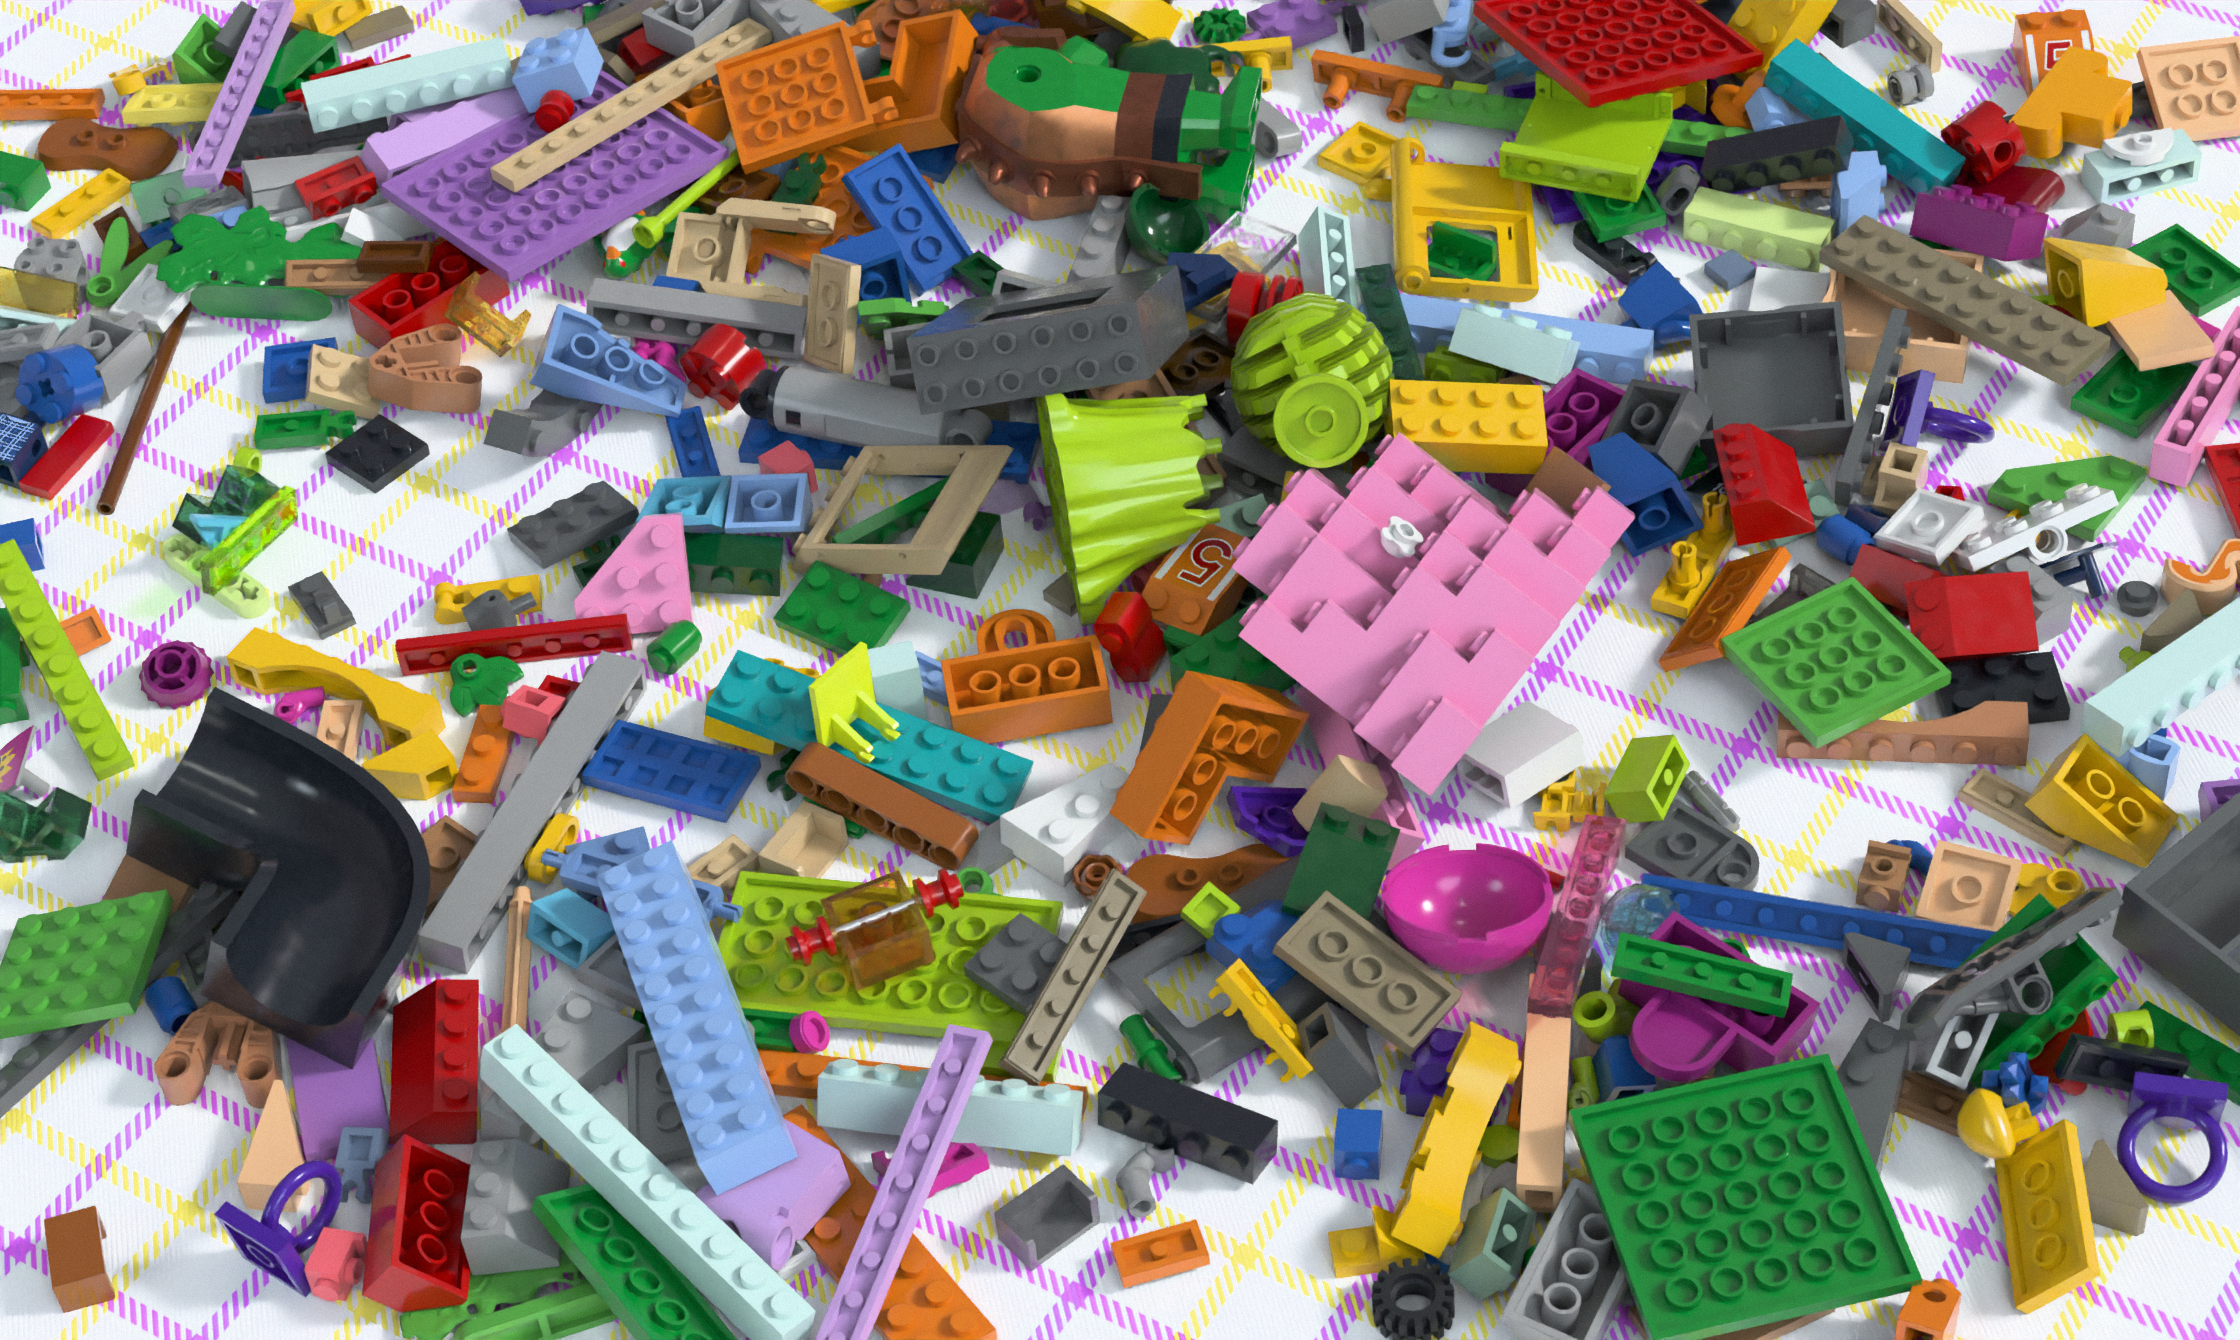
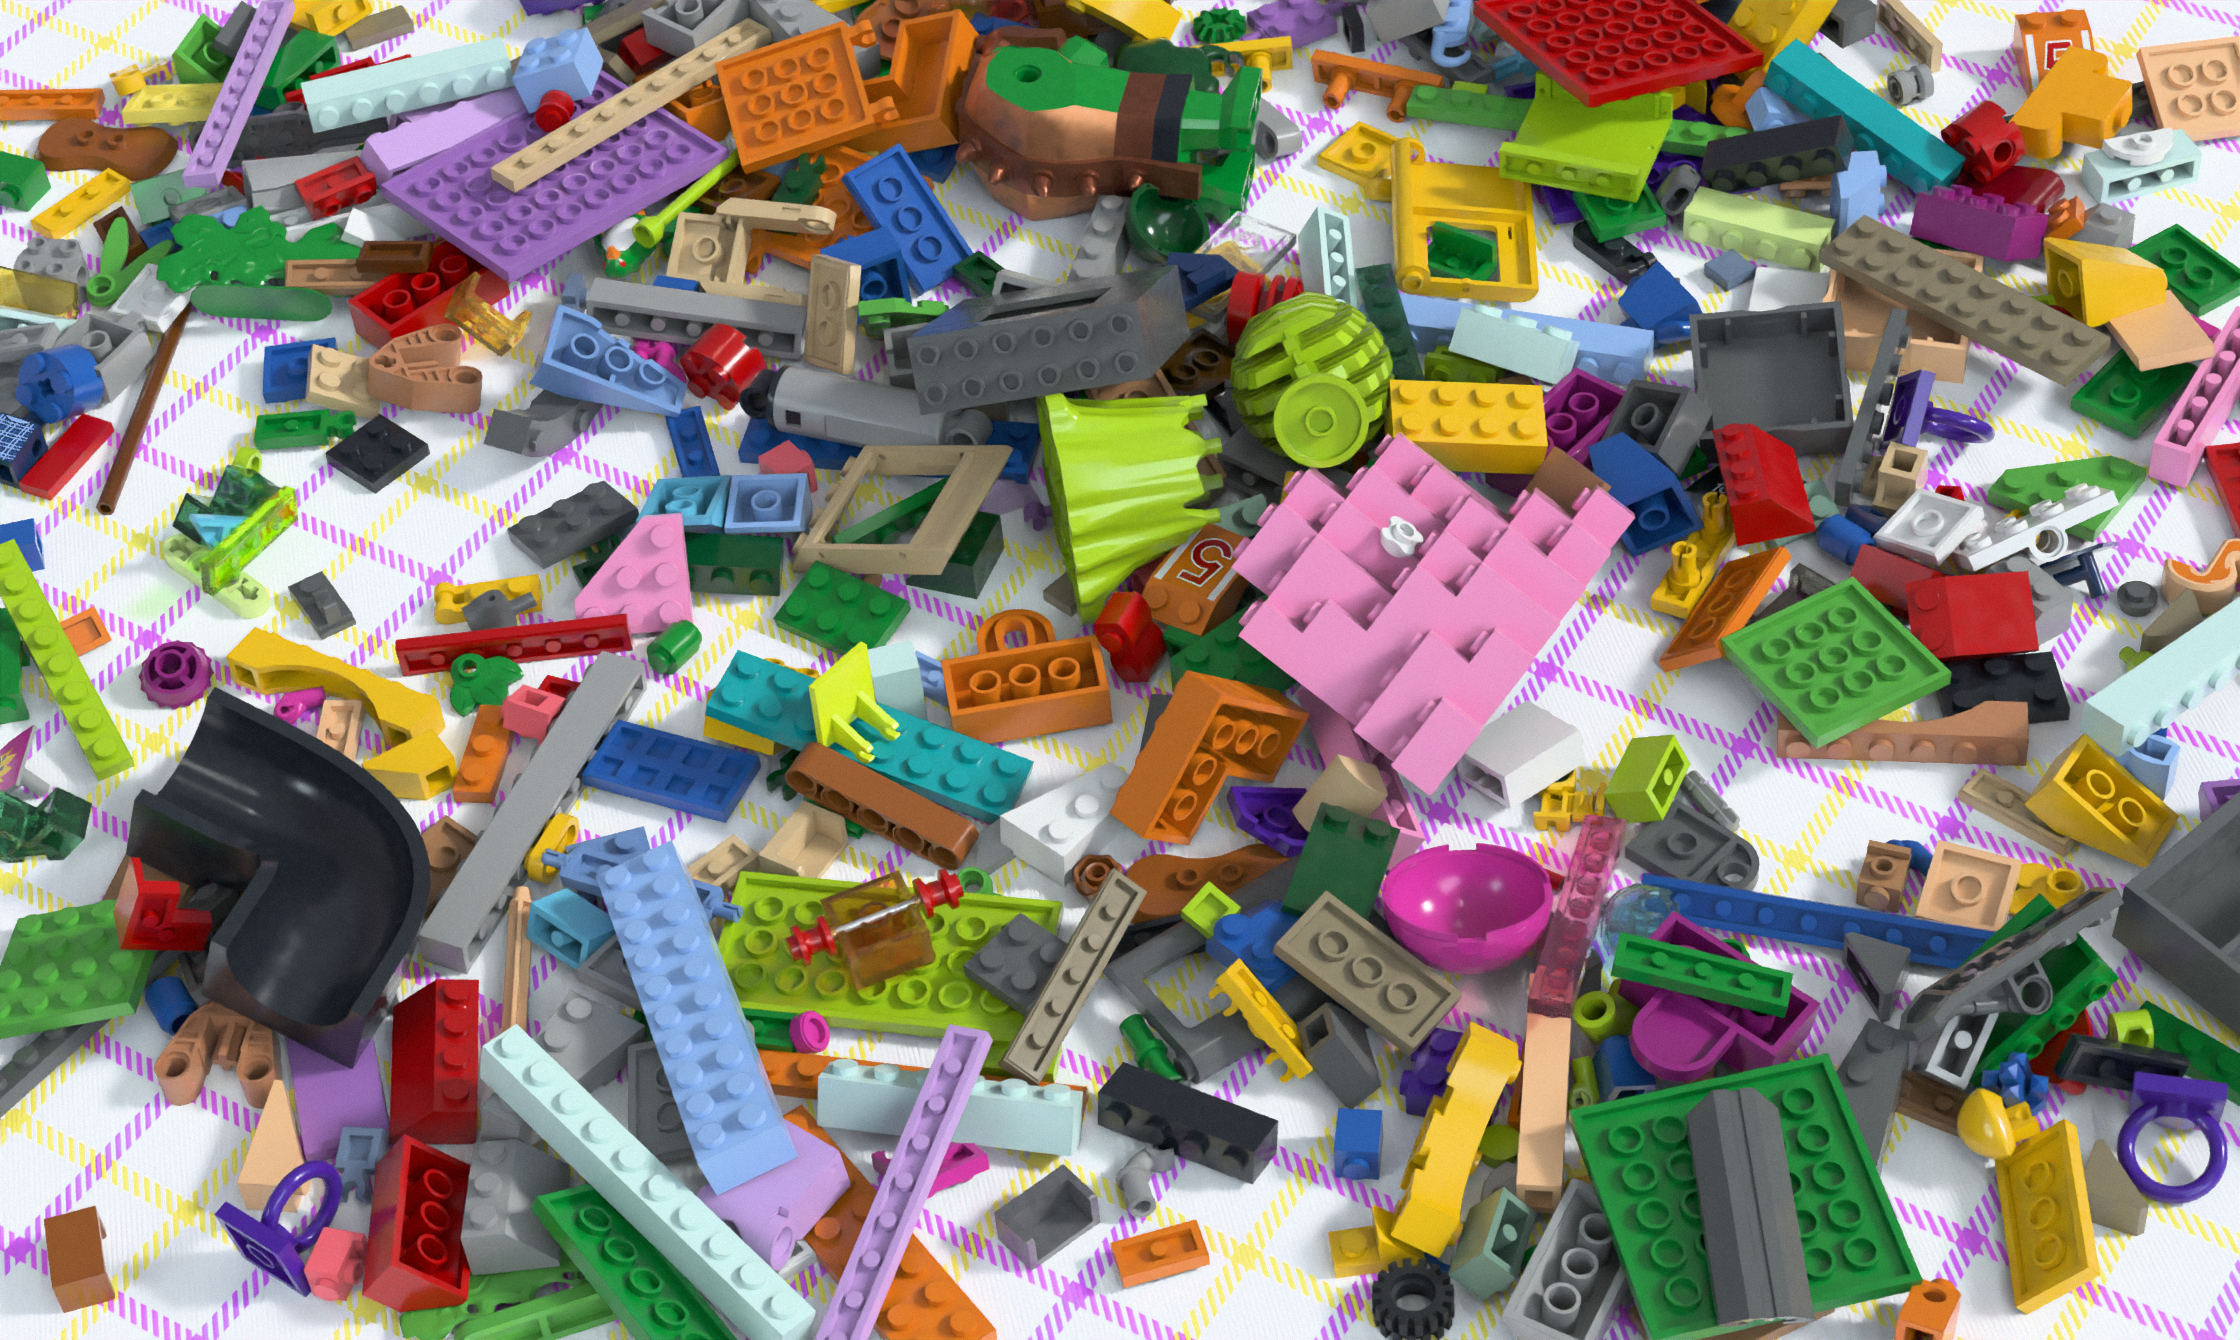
none -> red panel [113,857,212,951]
none -> sand blue plate [561,273,590,313]
none -> dark grey piece [1687,1087,1815,1327]
none -> orange plate [2045,195,2085,240]

